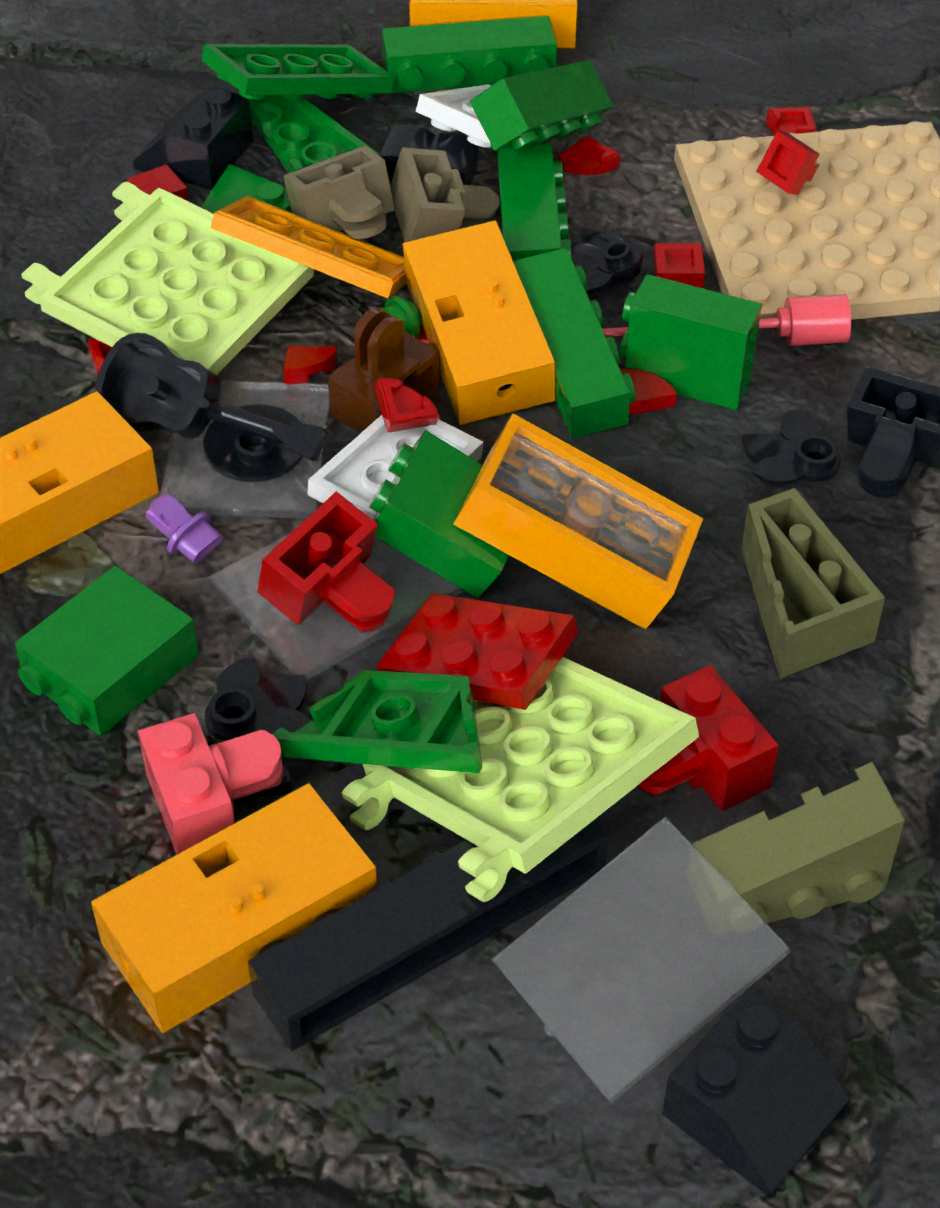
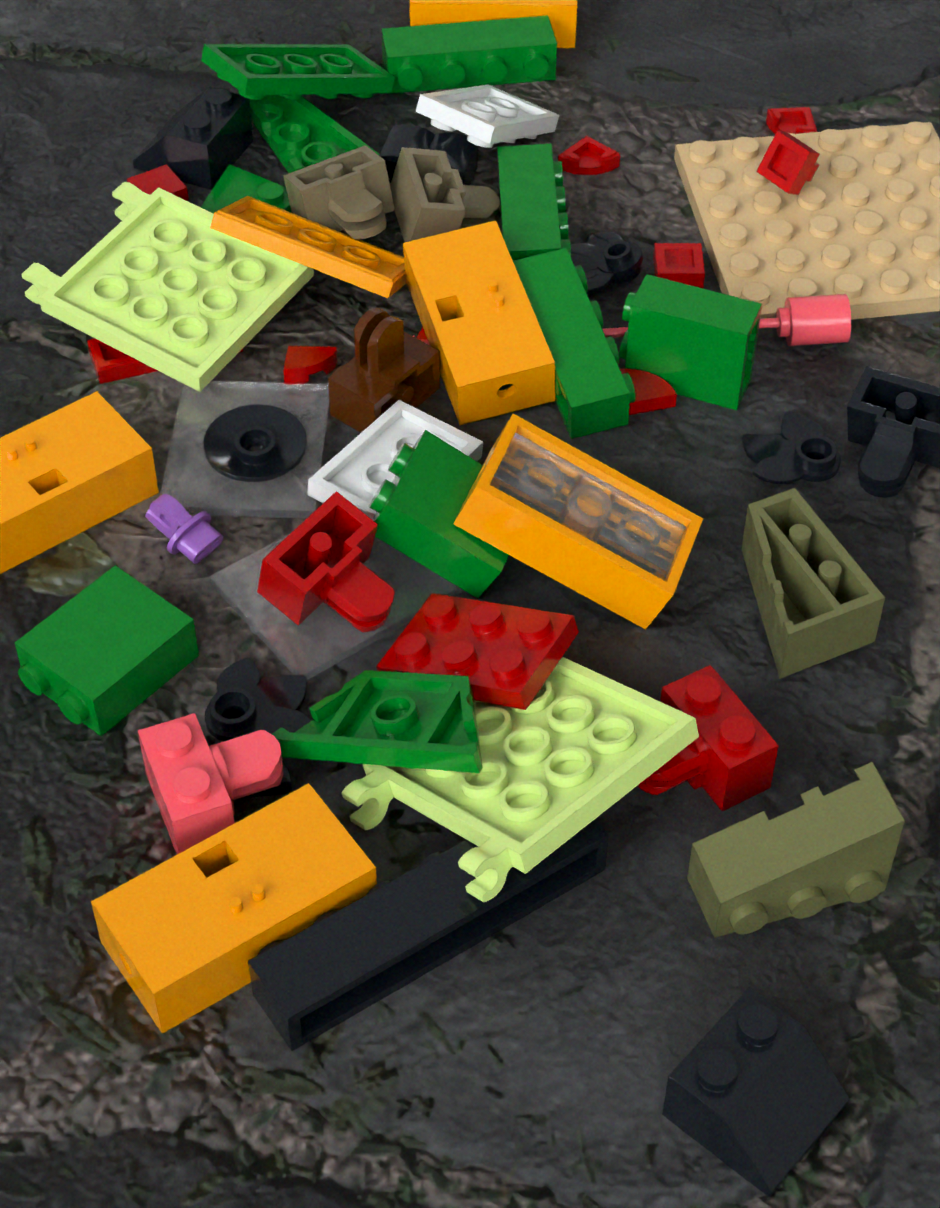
black piece [95,333,328,461] -> none
red tile [374,378,440,433] -> none
green plate [381,295,422,338] -> none
green brick [469,60,614,152] -> none
clear piece [492,817,791,1104] -> none

